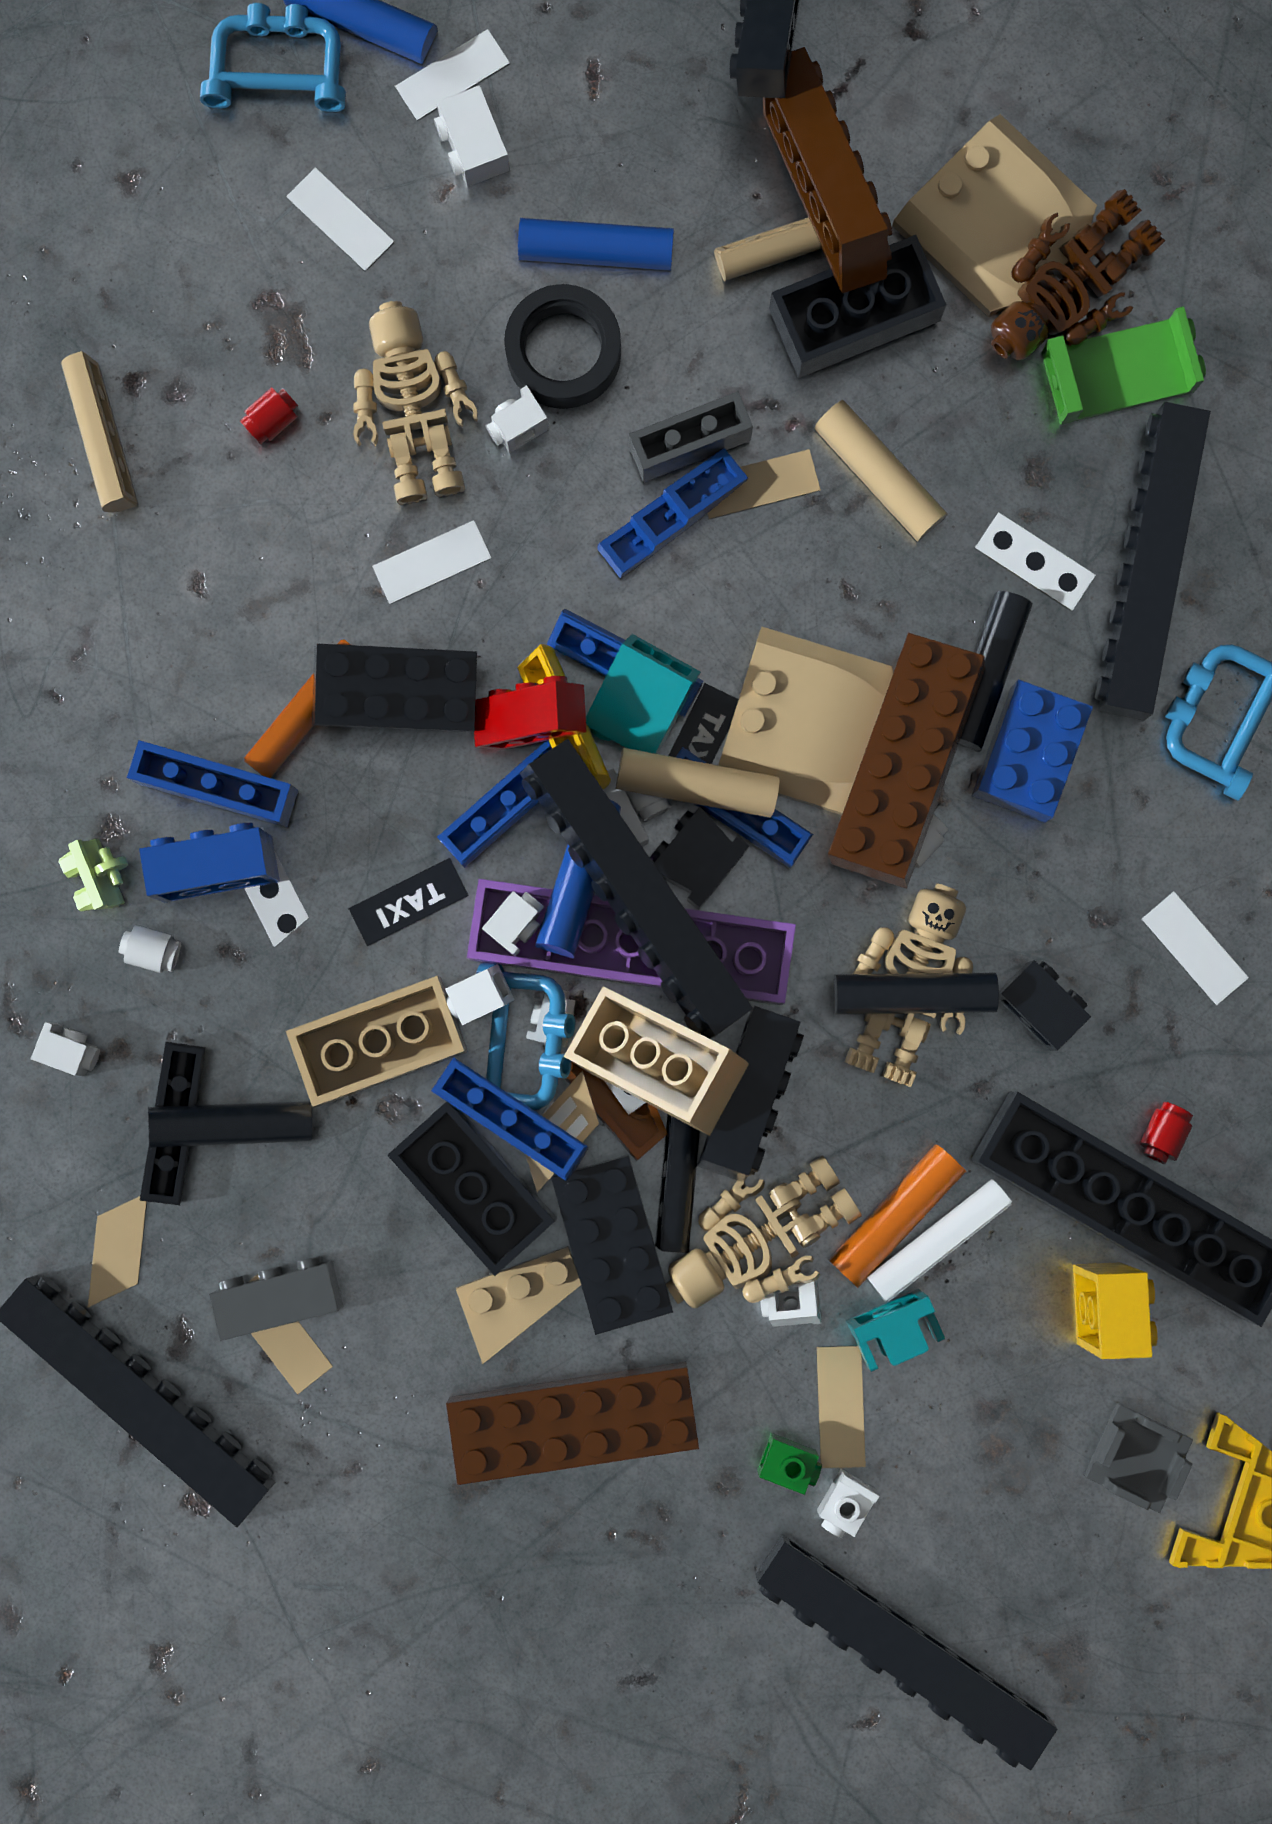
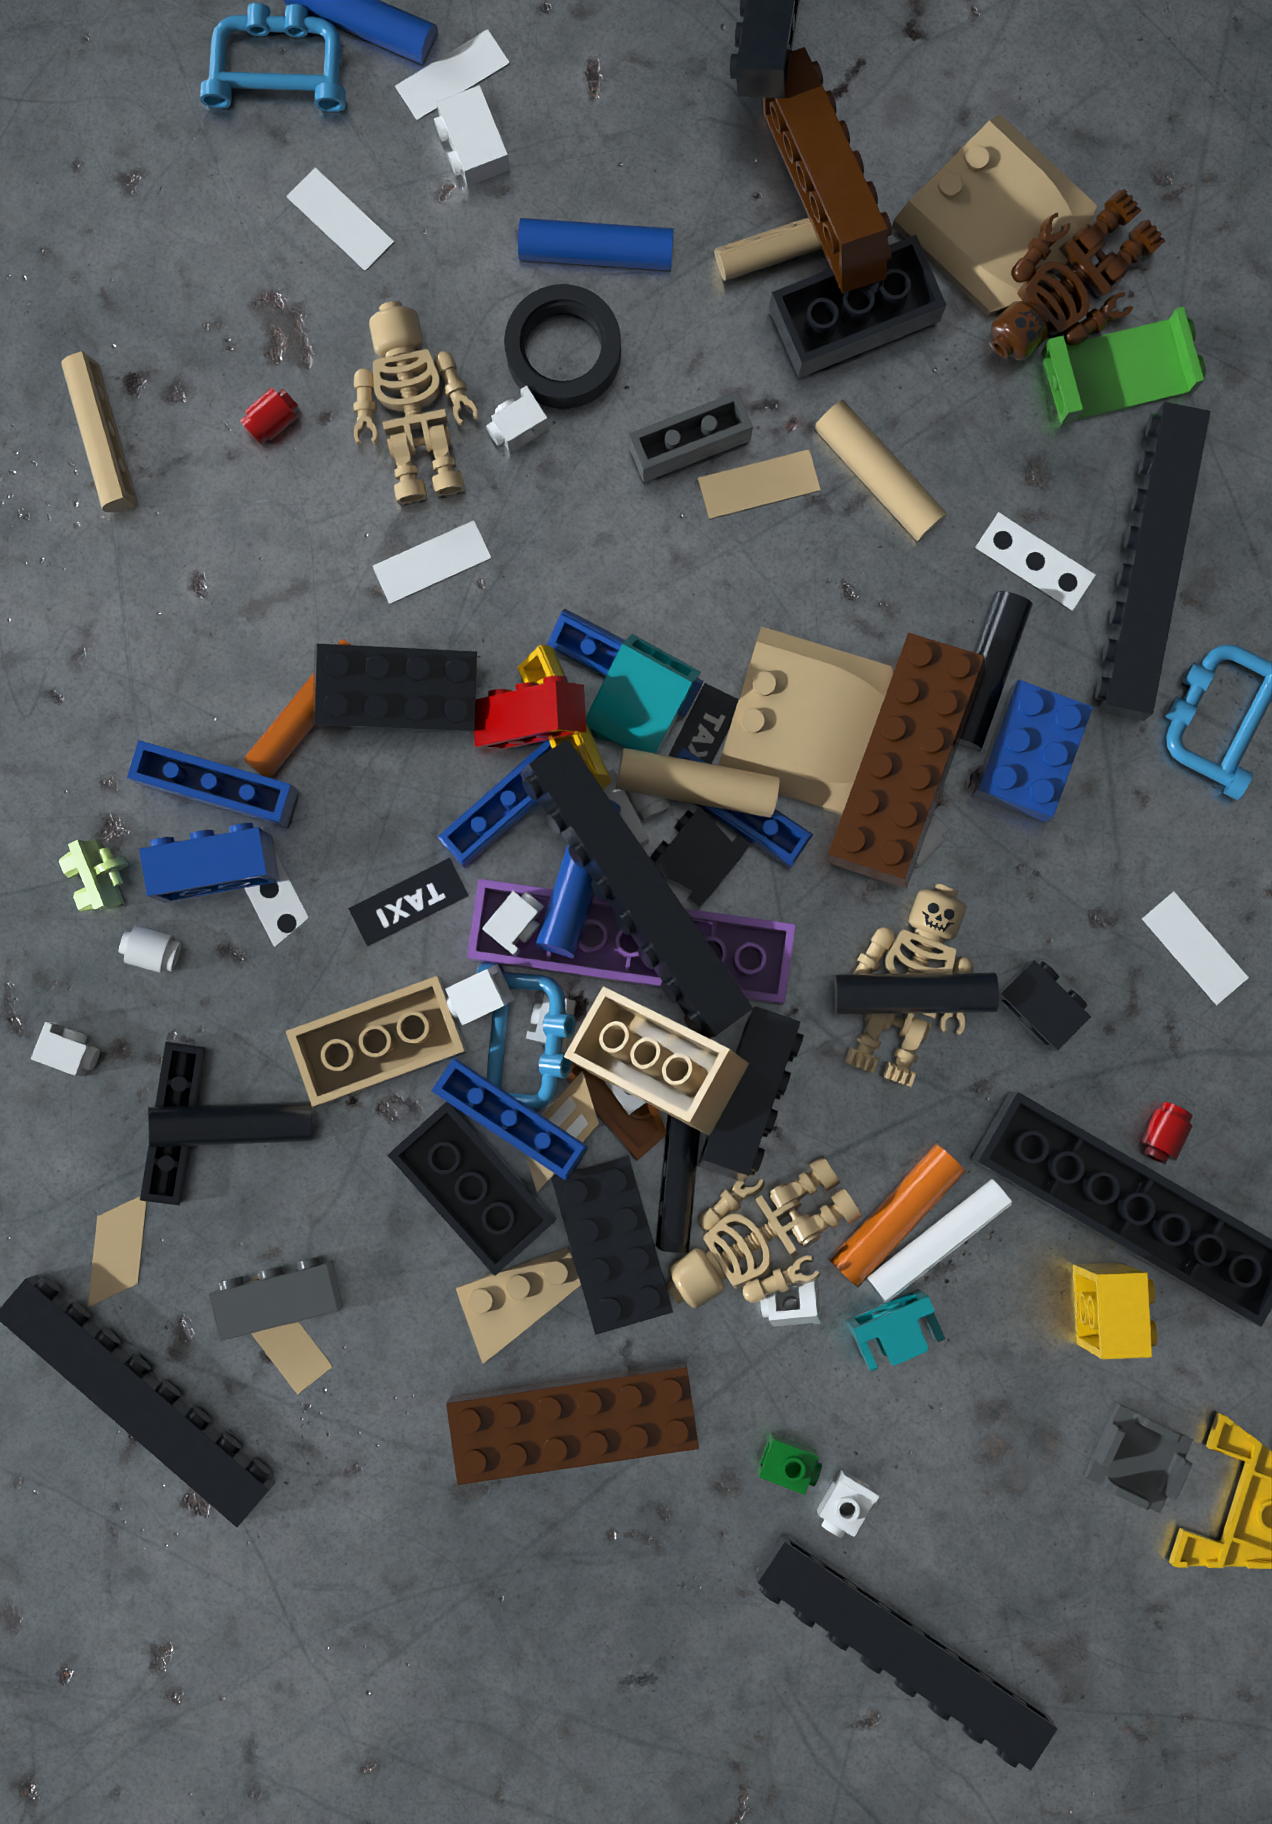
blue slope [597,448,748,579] -> none
tan sticker [817,1346,866,1468] -> none

